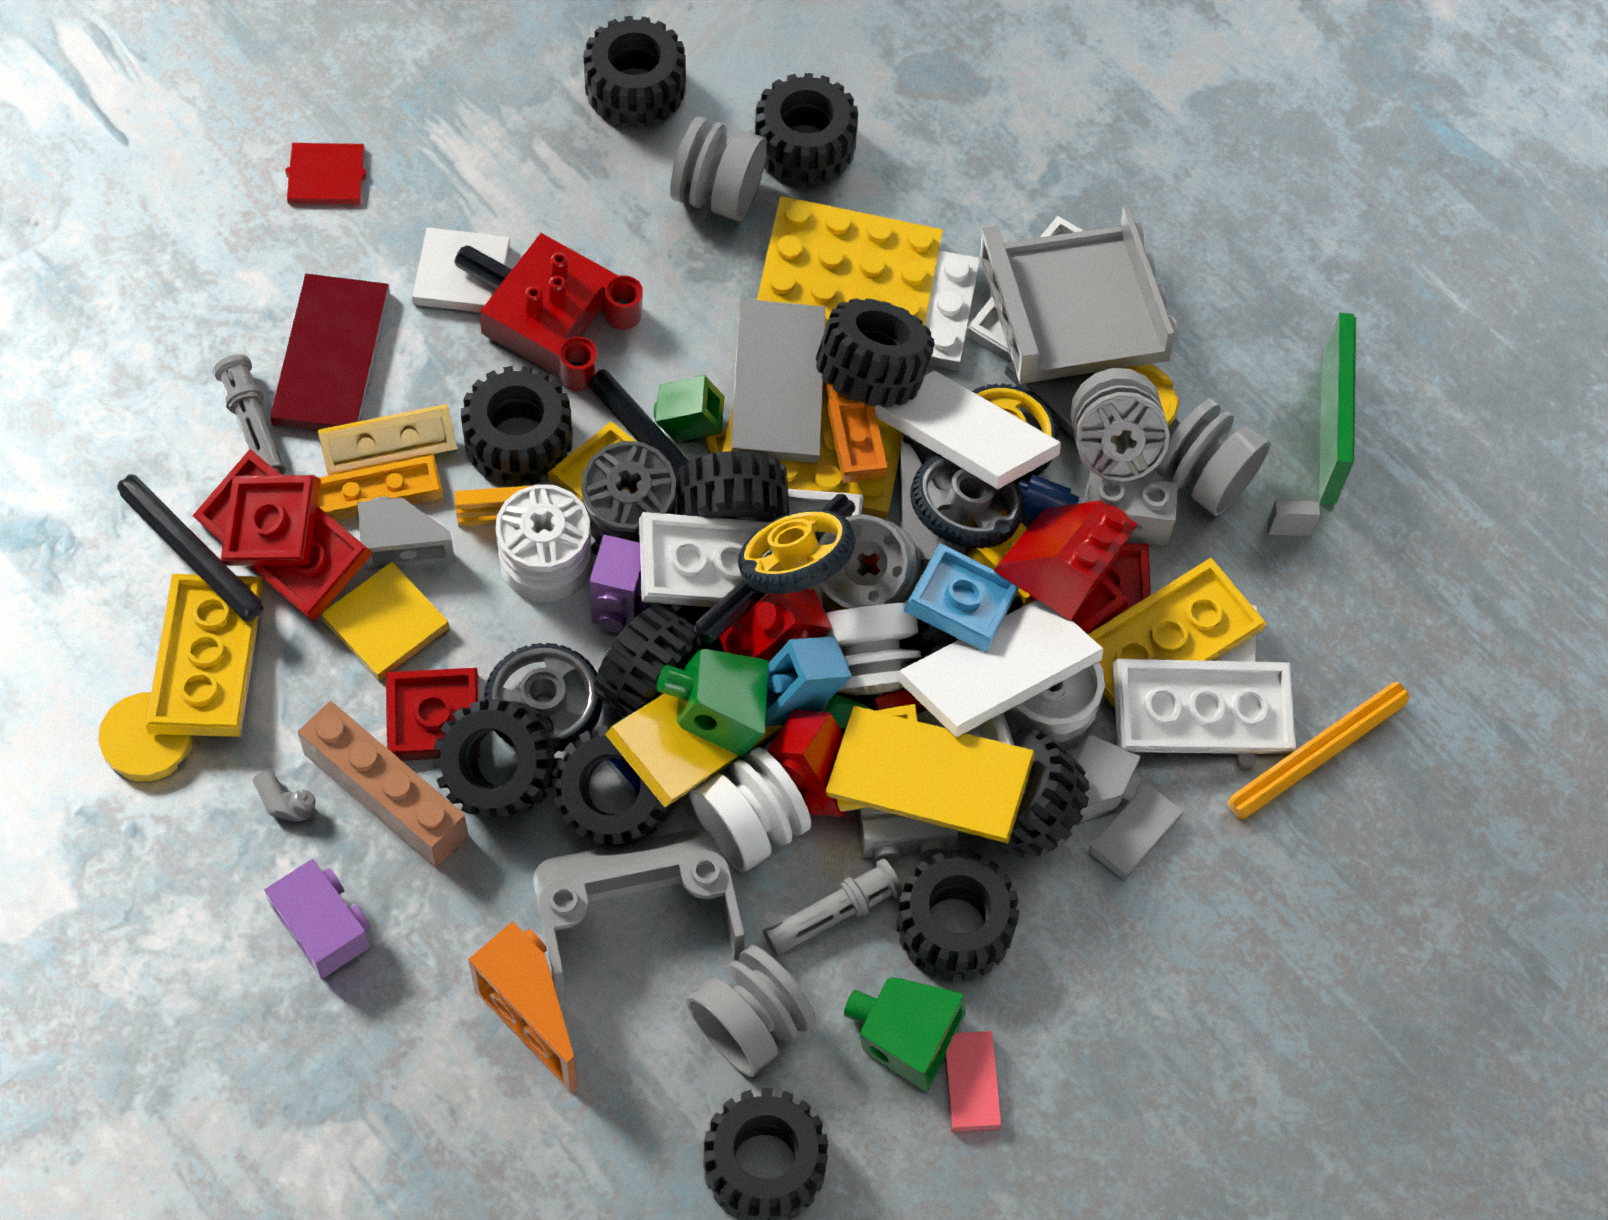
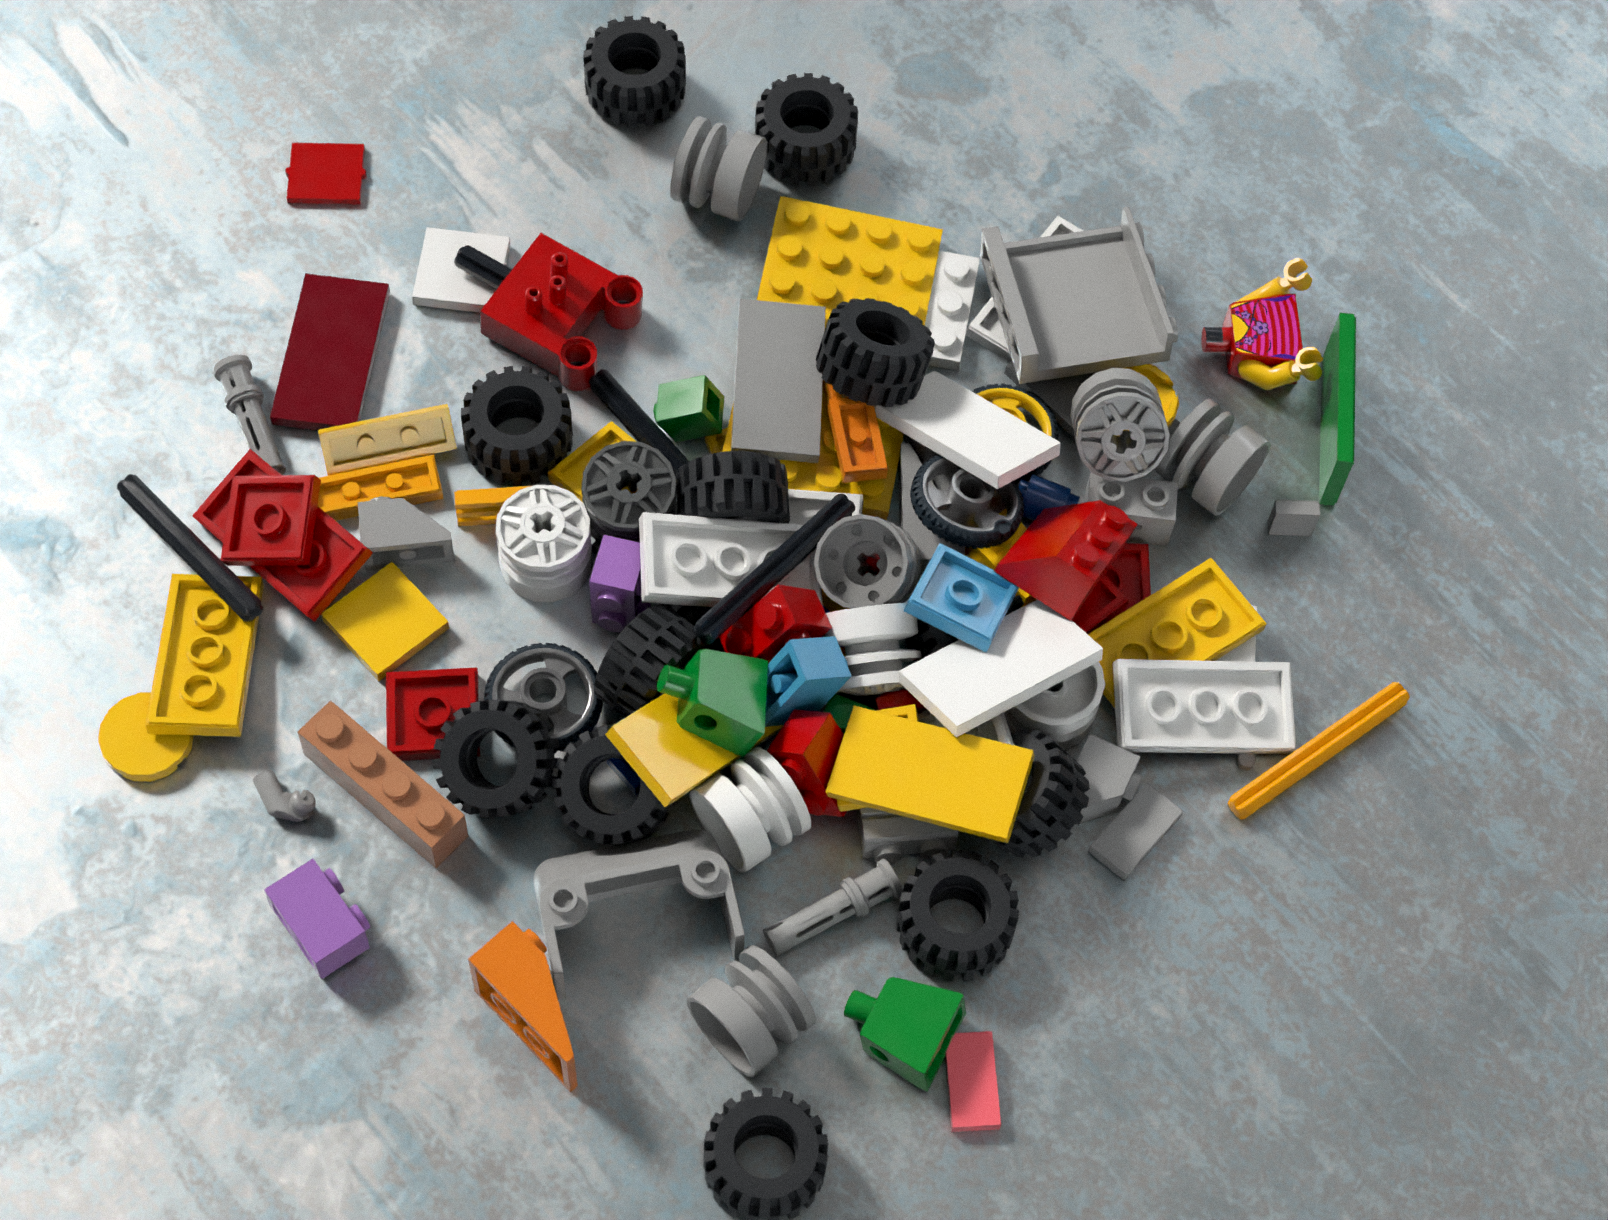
wheel [738,510,856,594] -> none
none -> torso [1201,258,1323,390]

